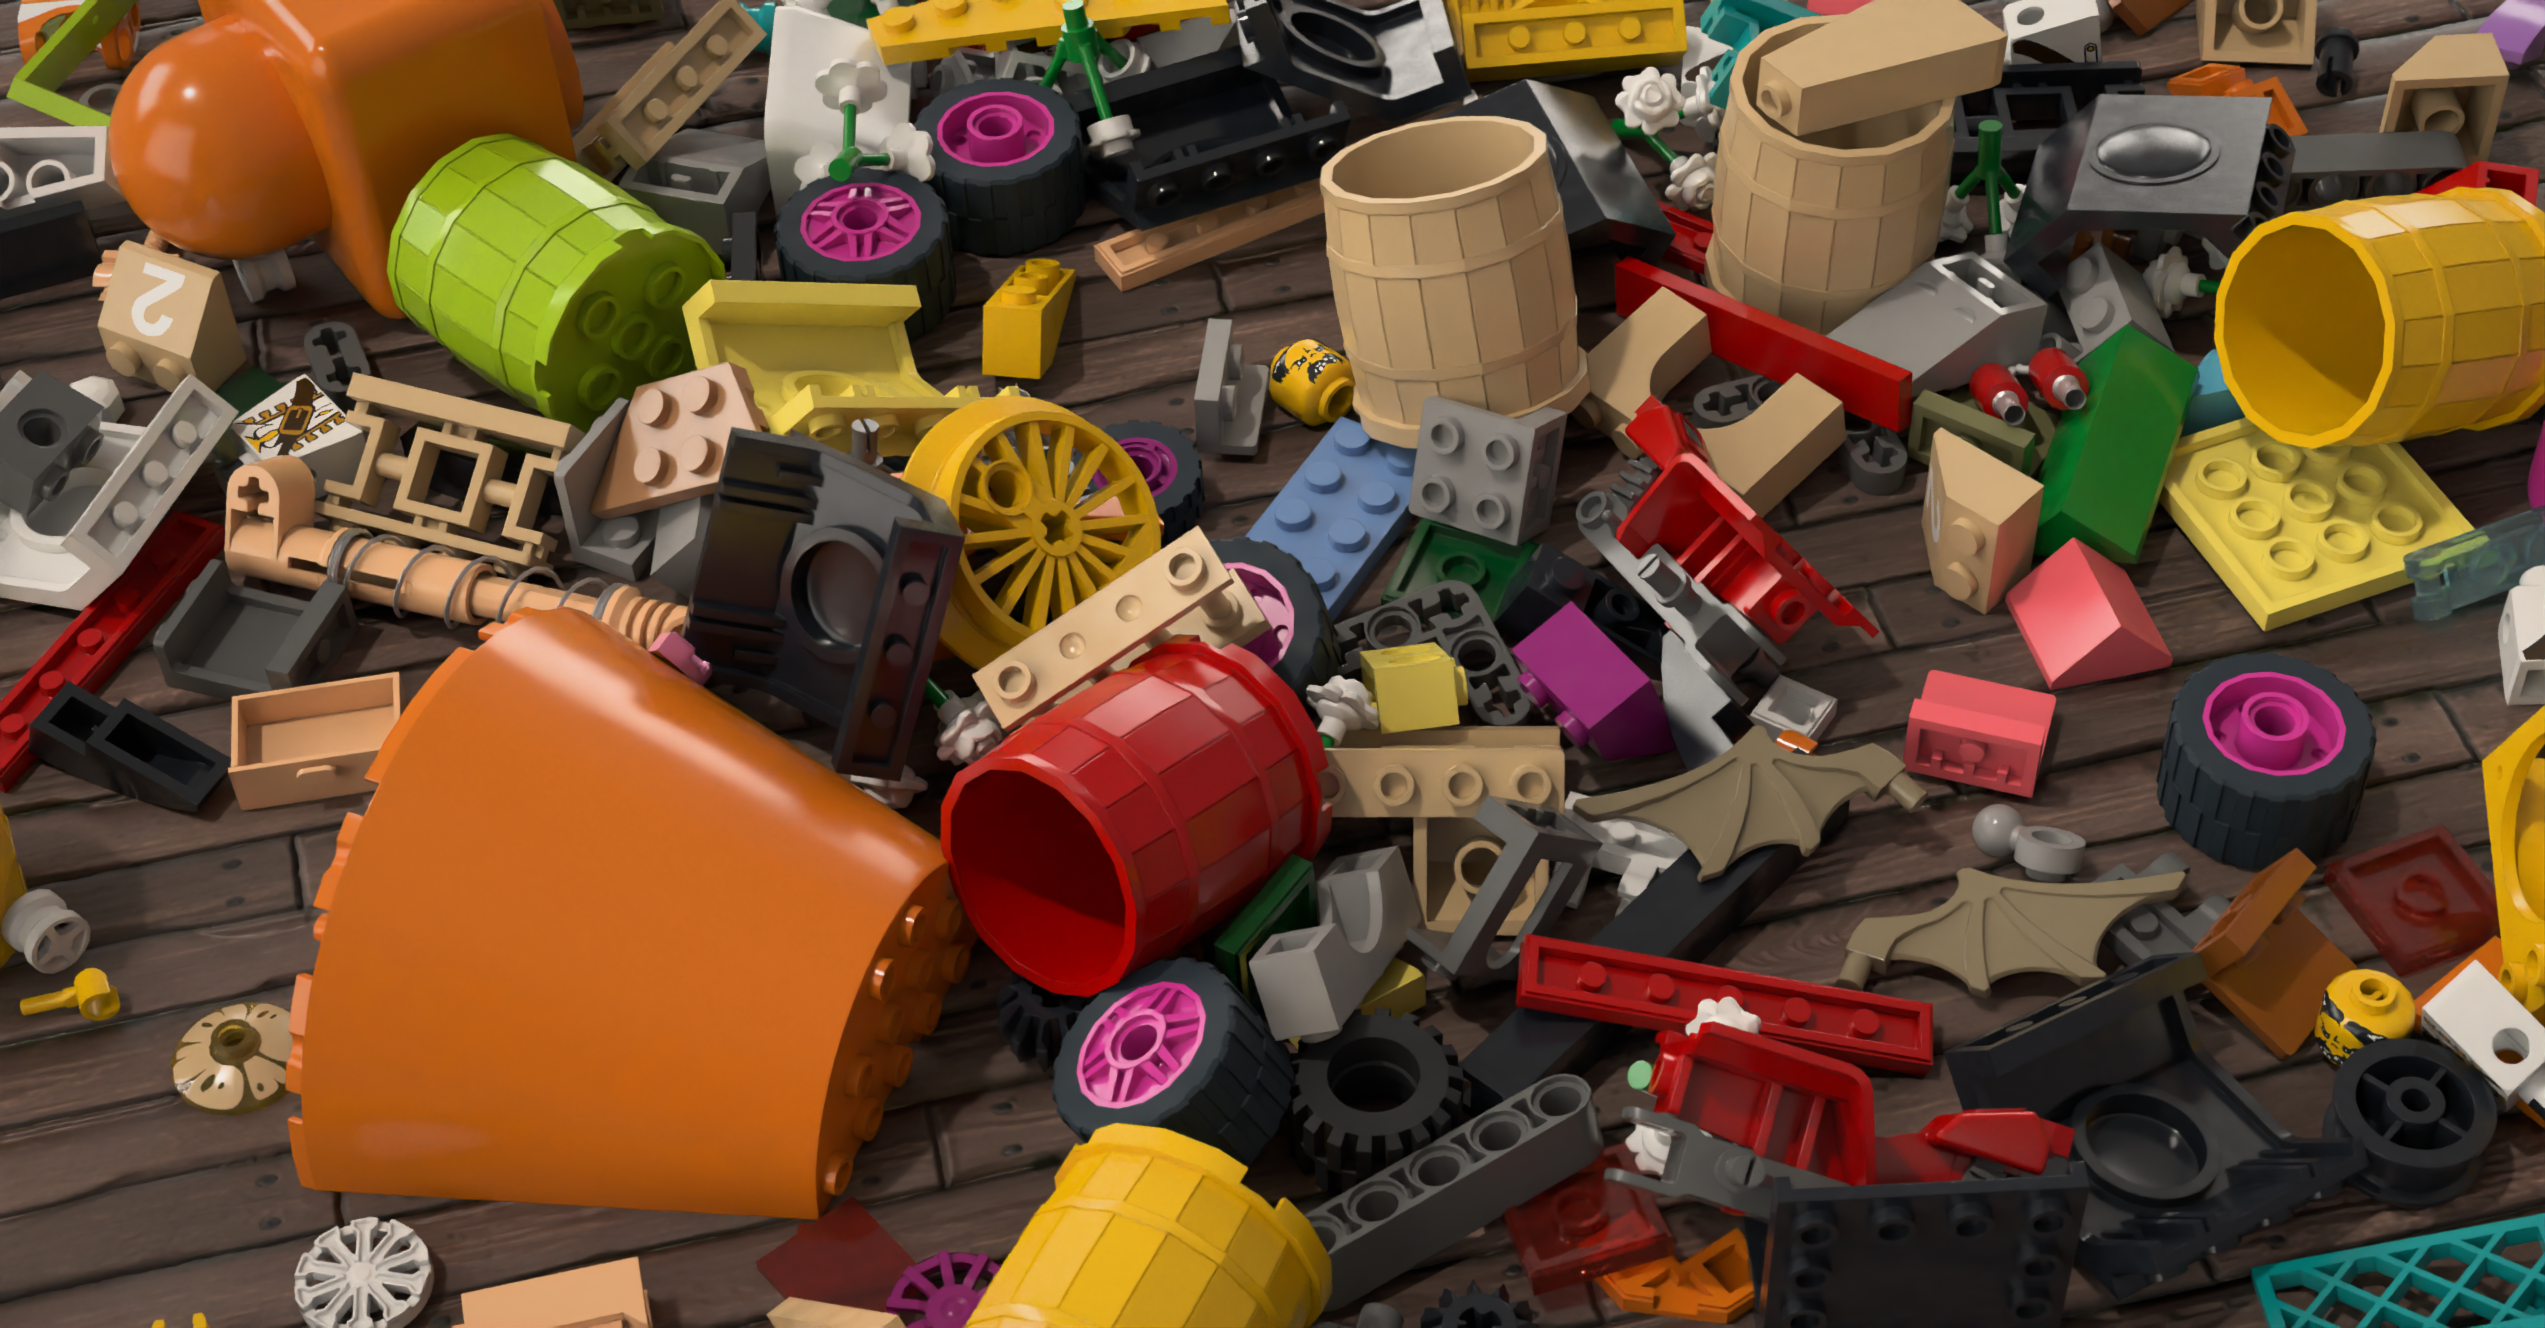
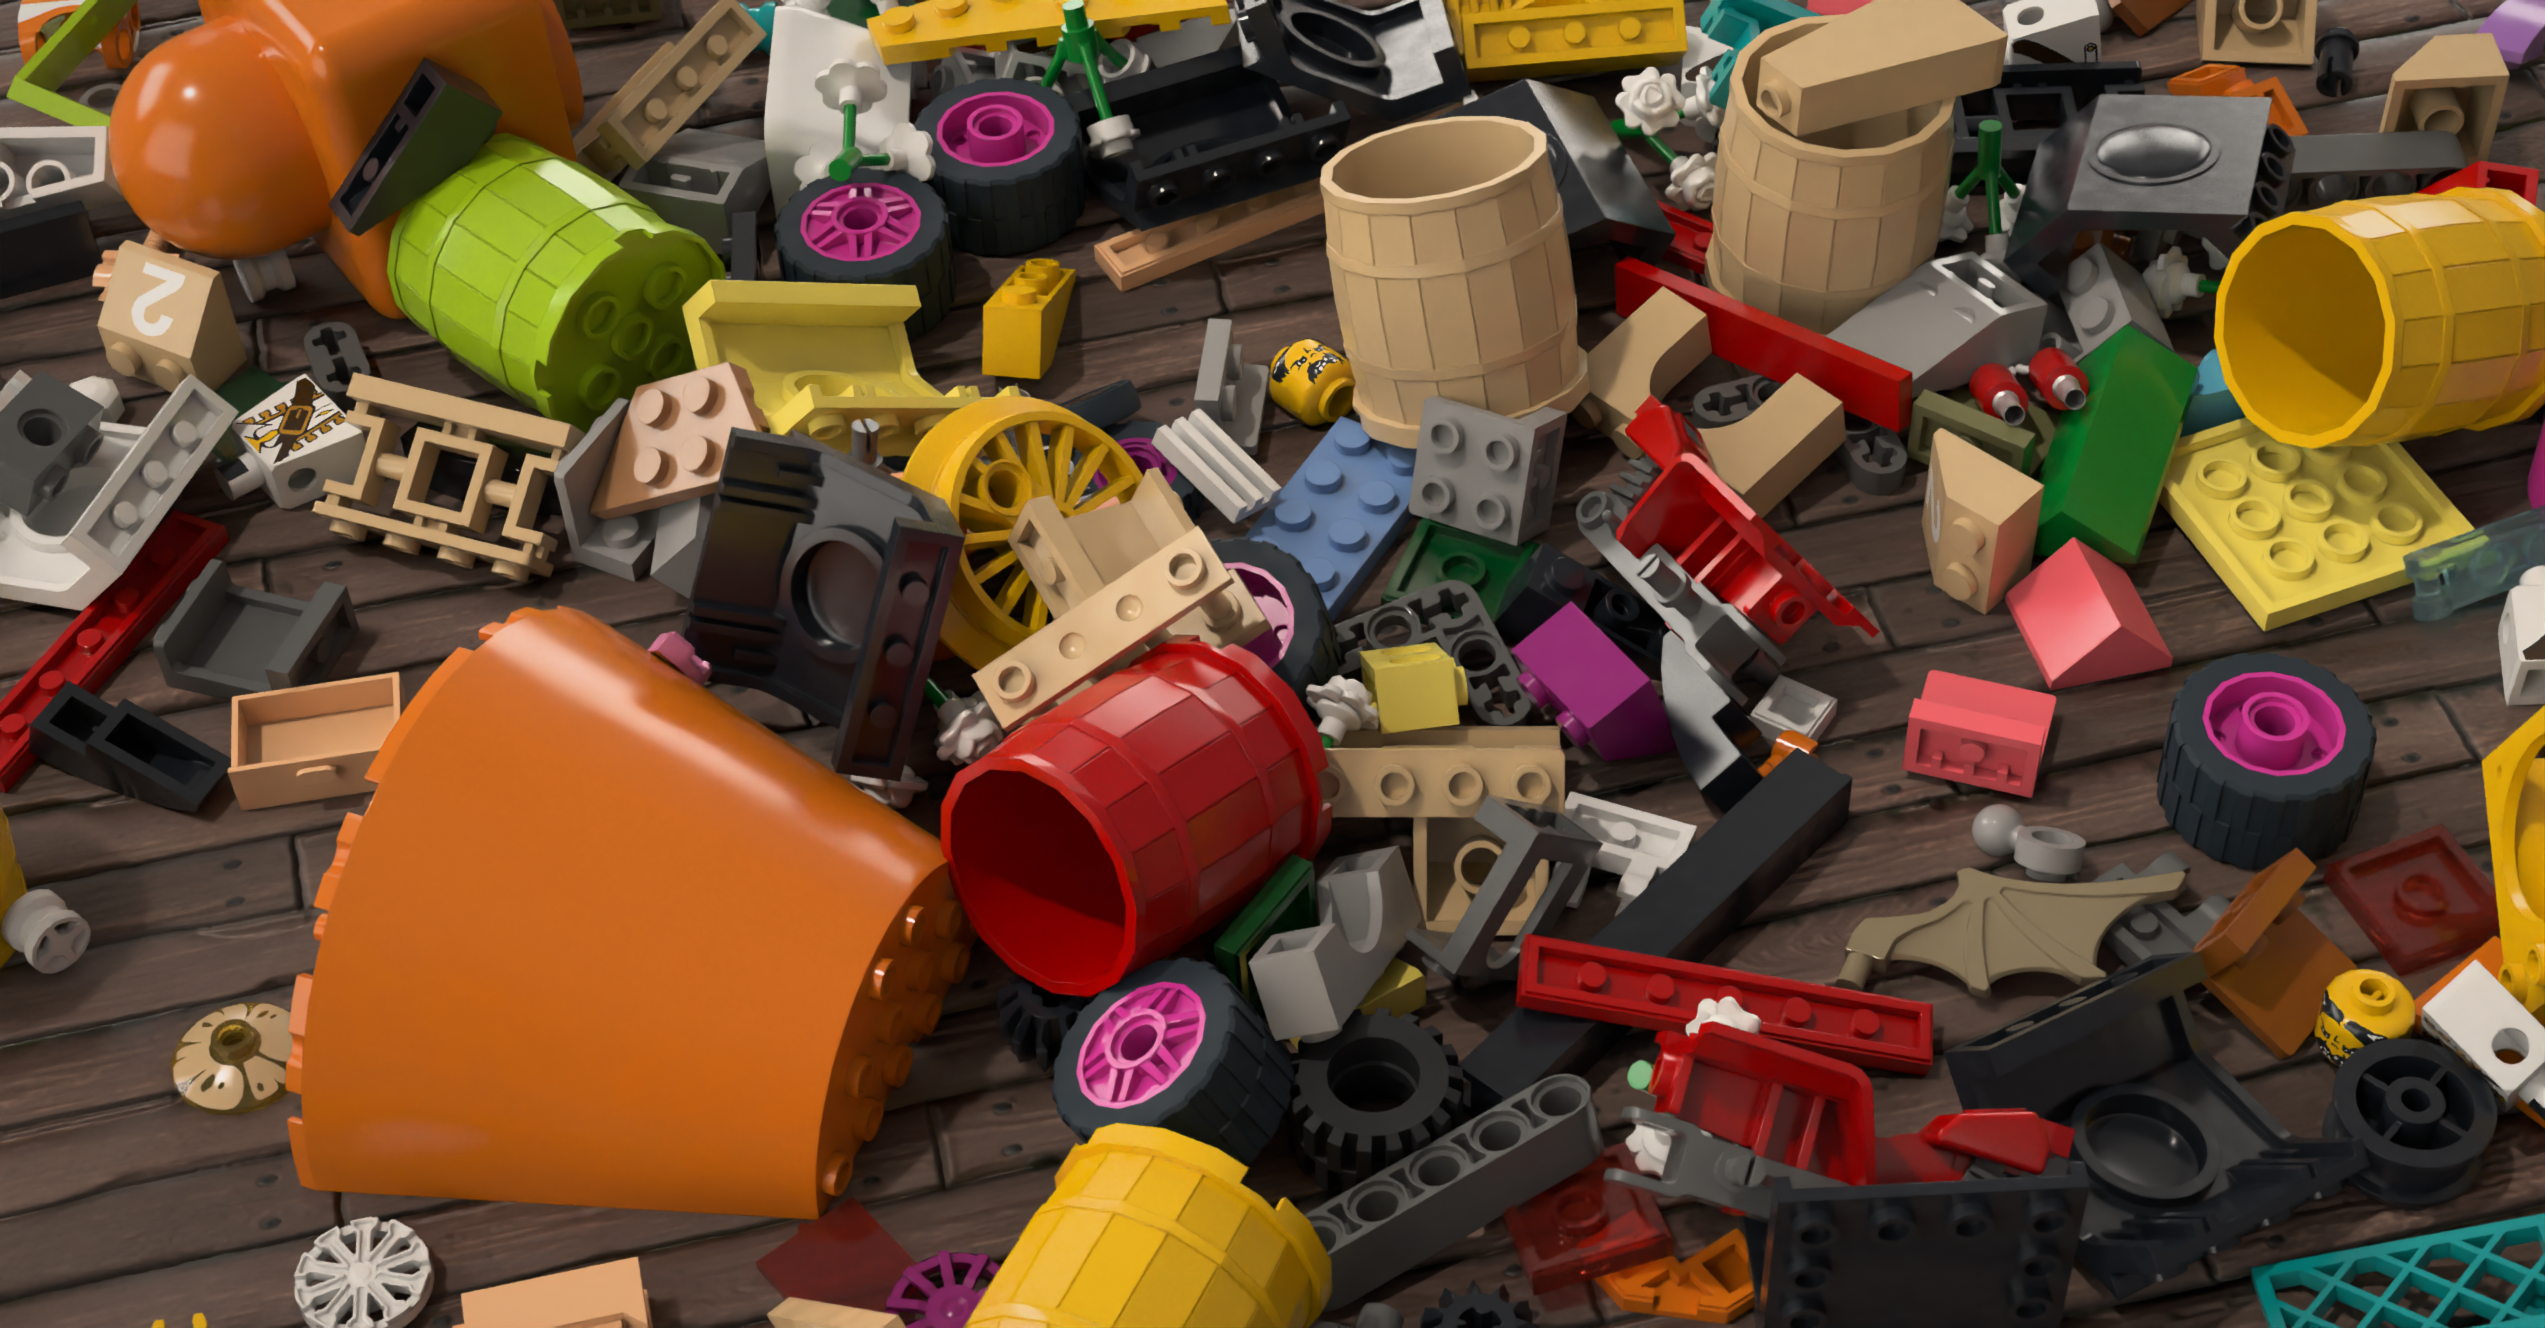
yellow hand [20,968,120,1021] -> none
light nougat piece [224,455,688,650] -> none
dark tan animal [1572,725,1928,883] -> none
none -> slope [328,57,503,237]
none -> tan panel [1007,467,1195,620]
none -> black bush [1040,380,1141,446]
none -> white tile [1152,408,1281,524]

